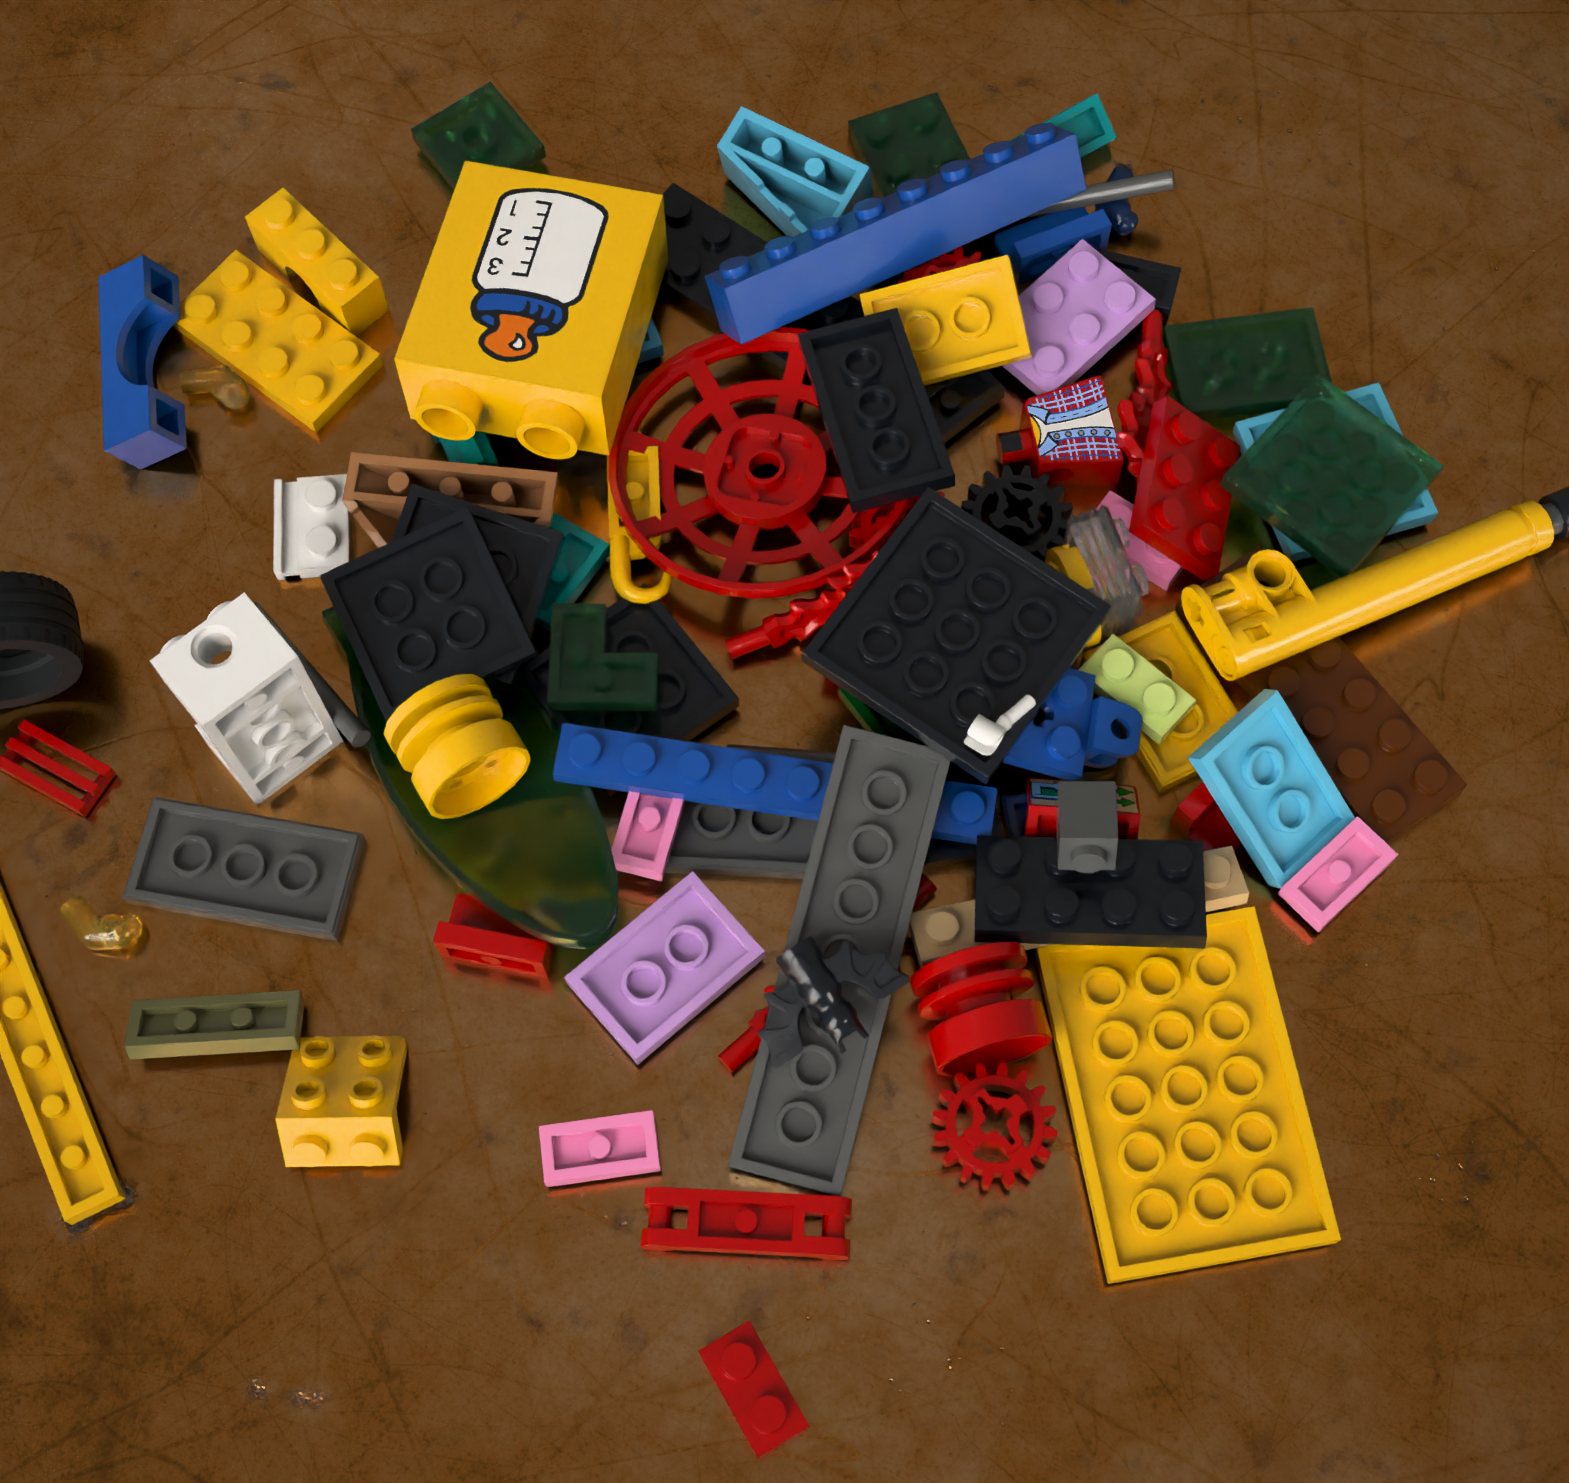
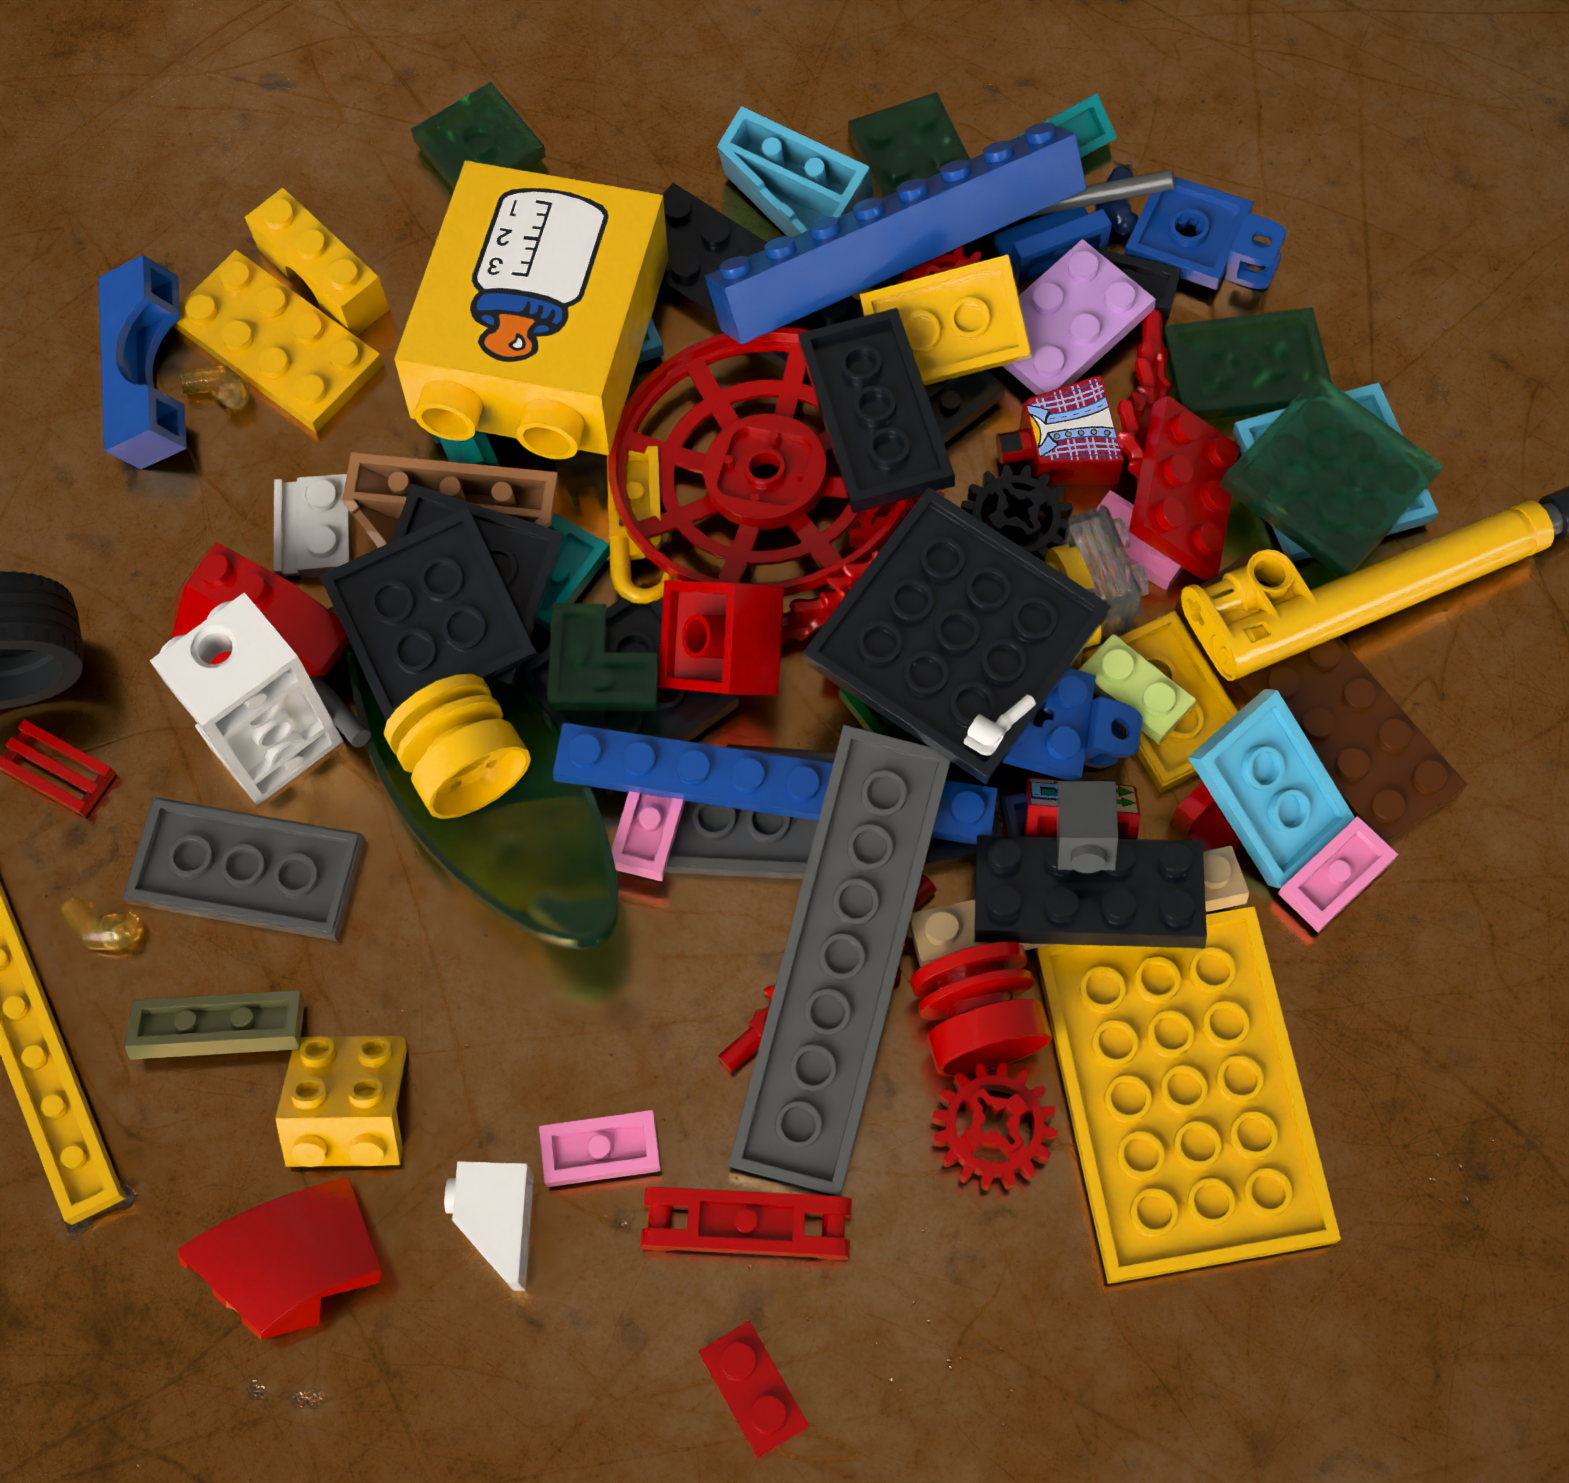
red panel [433,893,563,978] -> none
lavender plate [564,871,765,1065] -> none
black animal [758,936,910,1068] -> none
none -> red wedge [171,542,349,677]
none -> red slope [178,1177,381,1340]
none -> white slope [444,1161,534,1291]
none -> red slope [658,580,784,696]
none -> blue plate [1124,176,1287,290]

